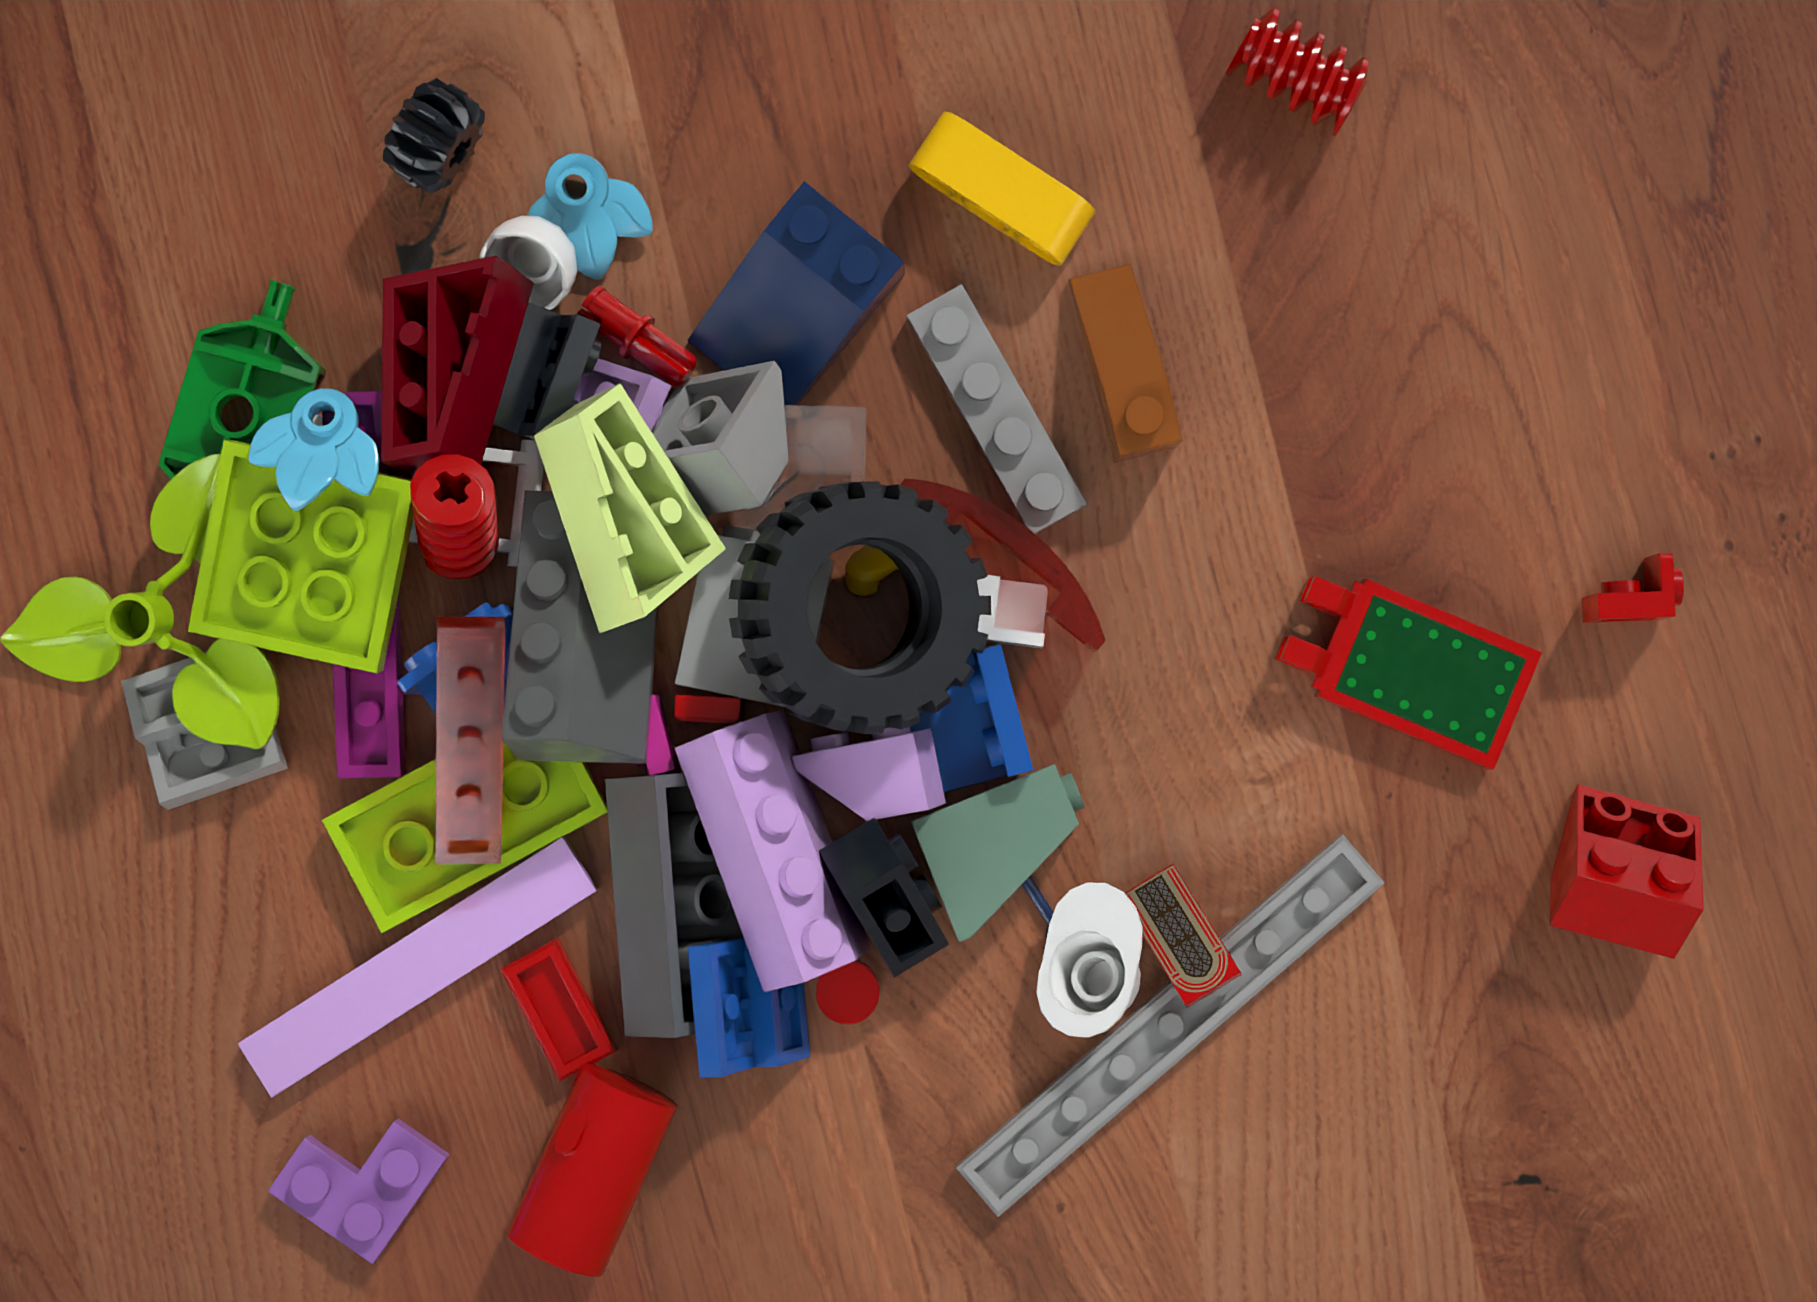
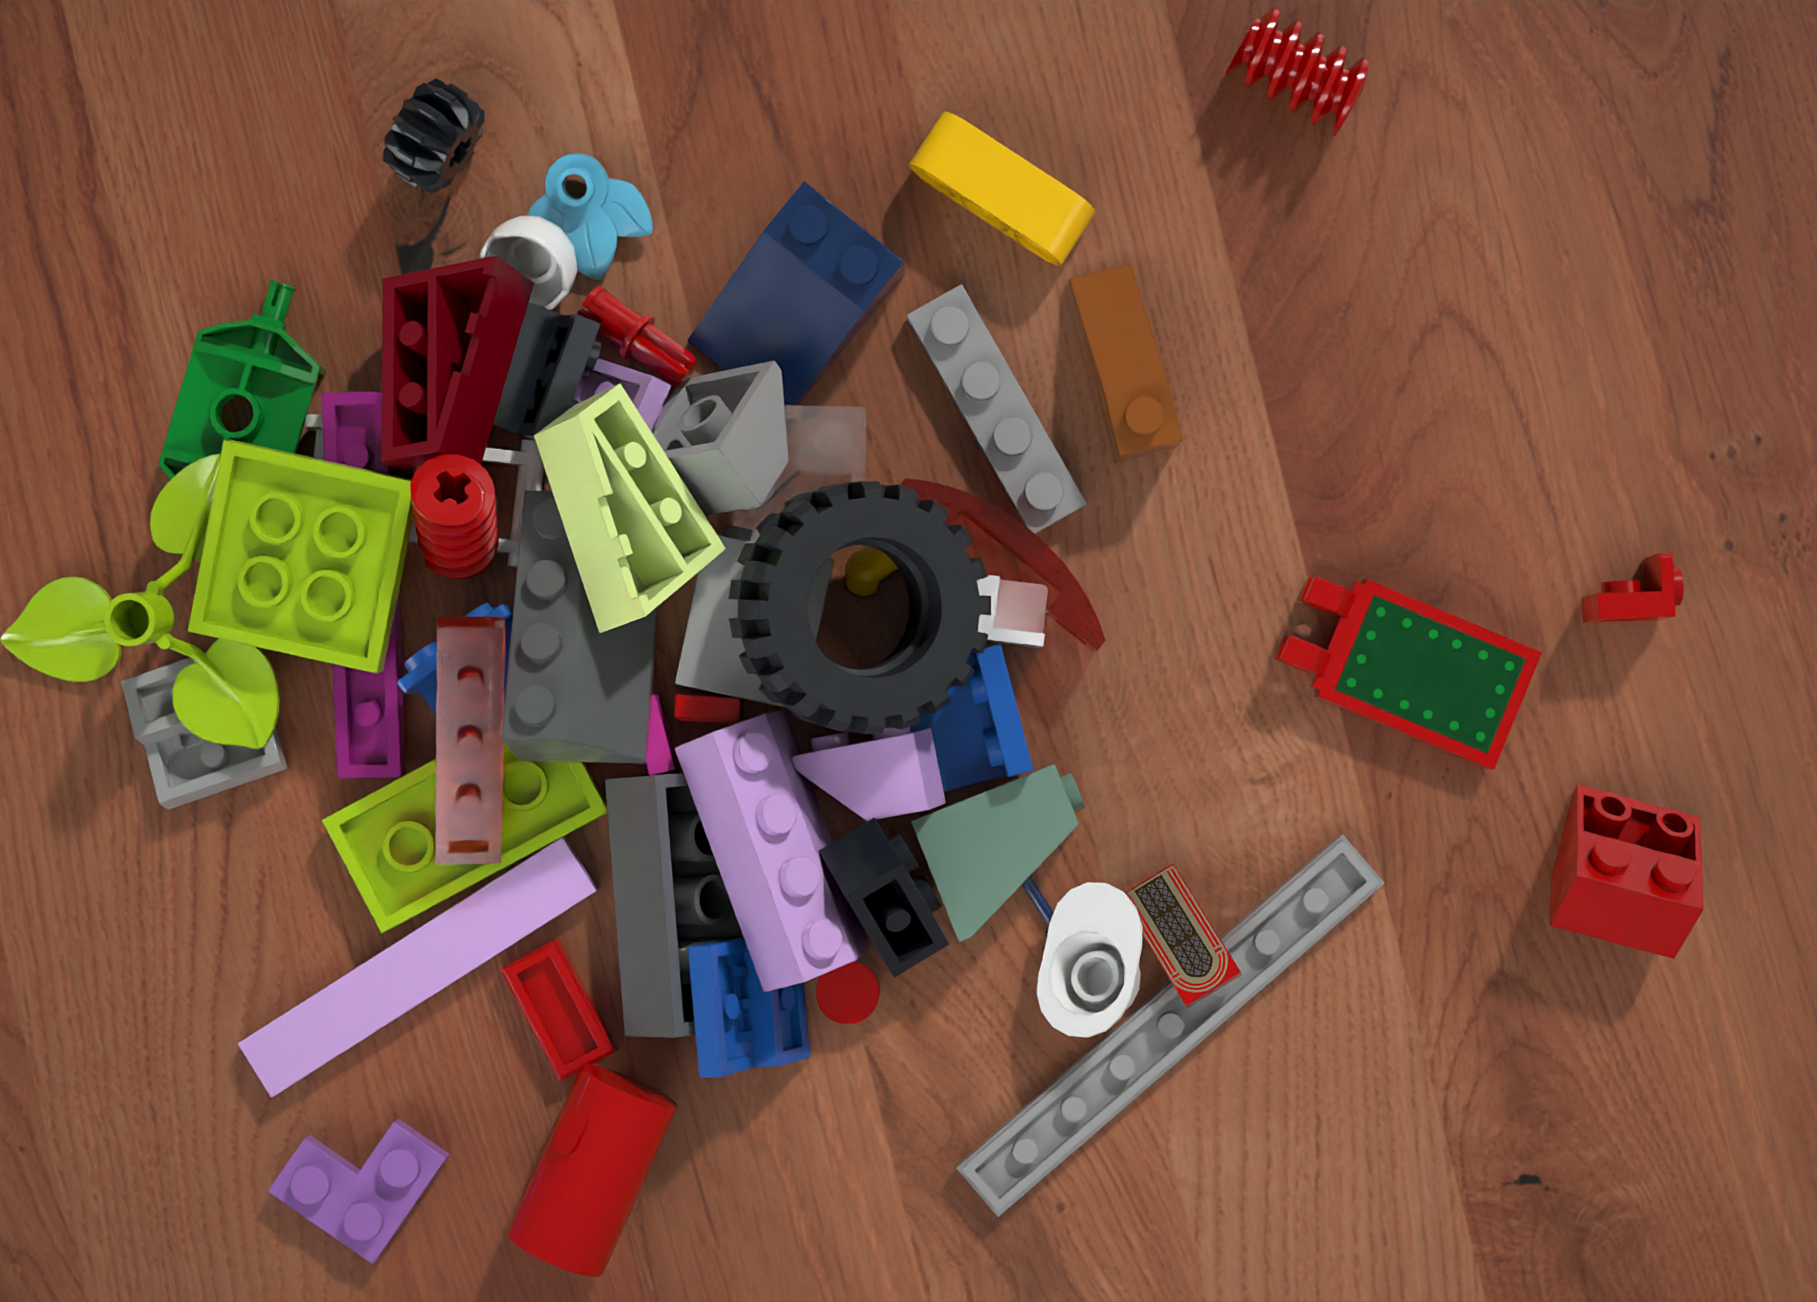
medium azure plate [249,388,379,511] -> none

